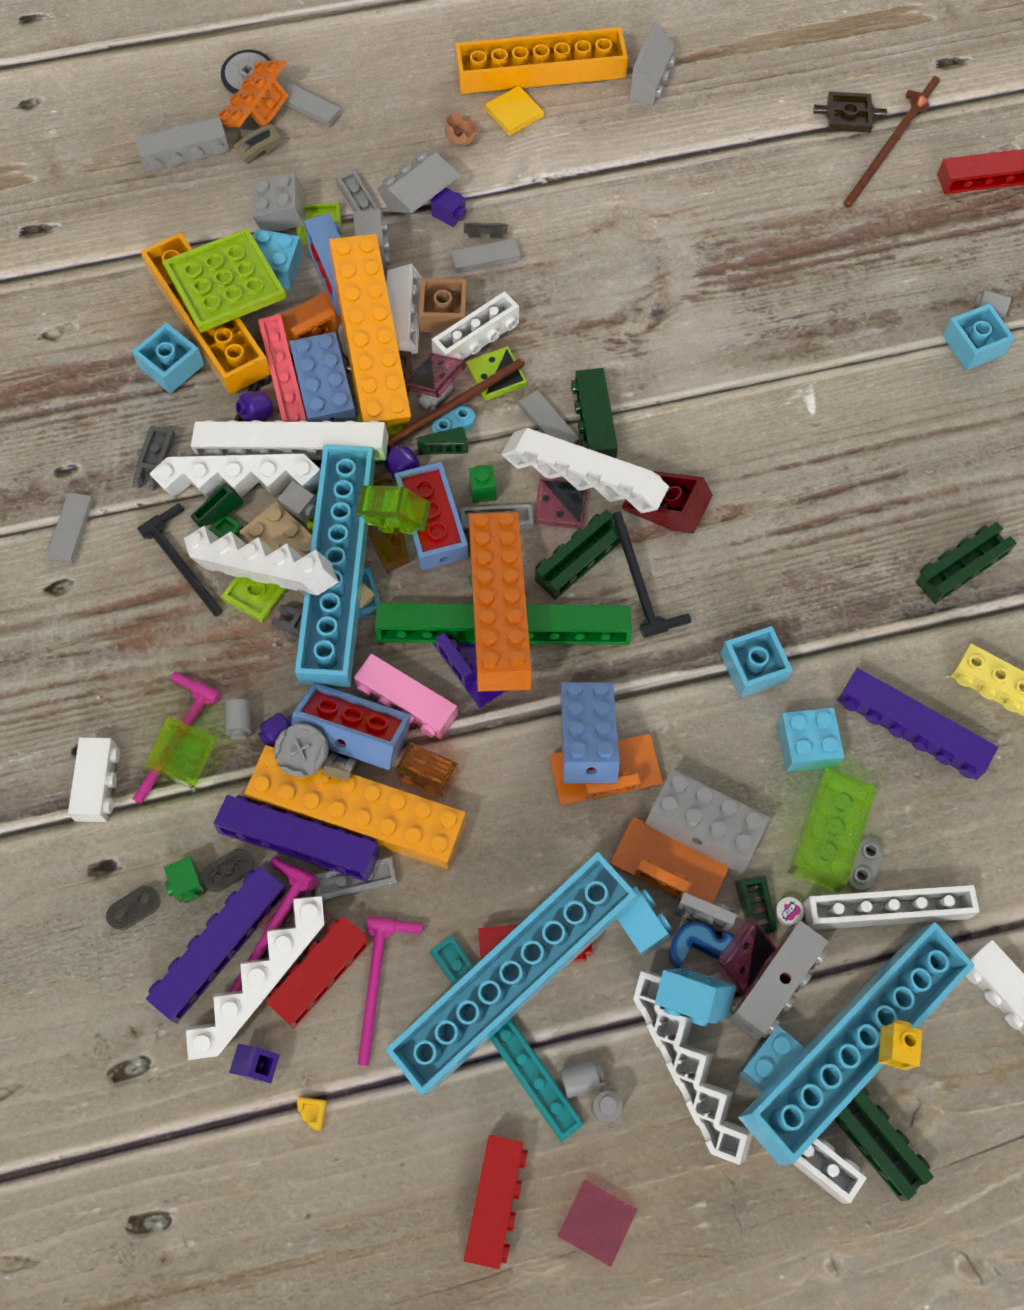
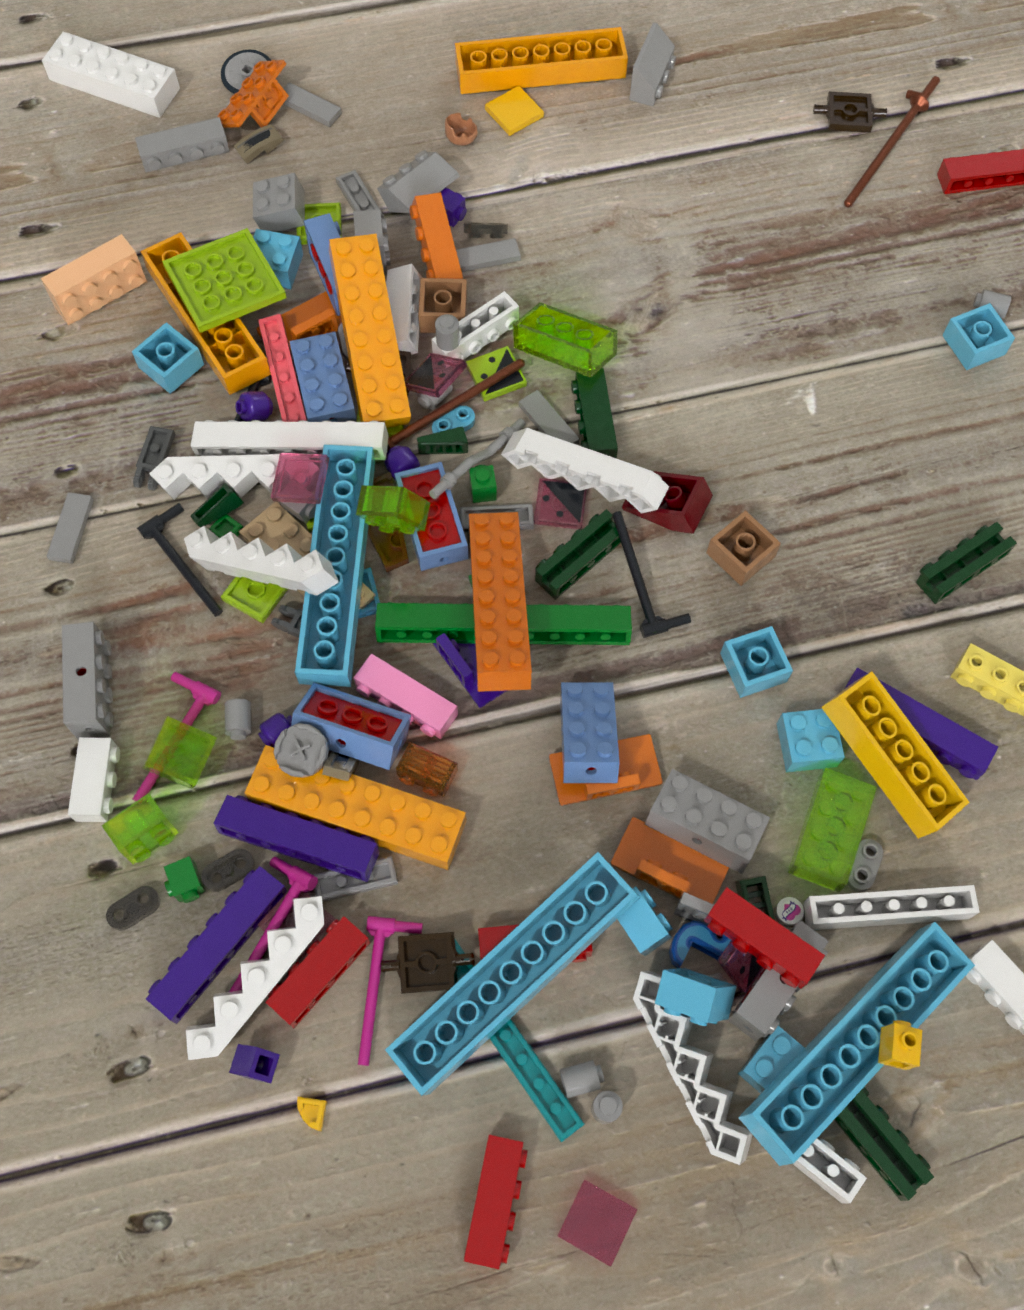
none -> light nougat brick [41,234,147,325]
none -> white brick [42,31,180,118]
none -> light grey brick [62,622,114,740]
none -> clear neon green brick [102,793,179,864]
none -> clear pink tile [270,453,329,504]
none -> dark brown plate [381,932,475,994]
none -> orange brick [410,192,463,279]
none -> light grey bar [429,418,526,499]
none -> light grey brick [435,314,460,351]
none -> clear neon green brick [513,302,618,377]
none -> red brick [704,887,825,989]
none -> medium nougat brick [706,510,781,586]
none -> yellow brick [821,671,970,839]

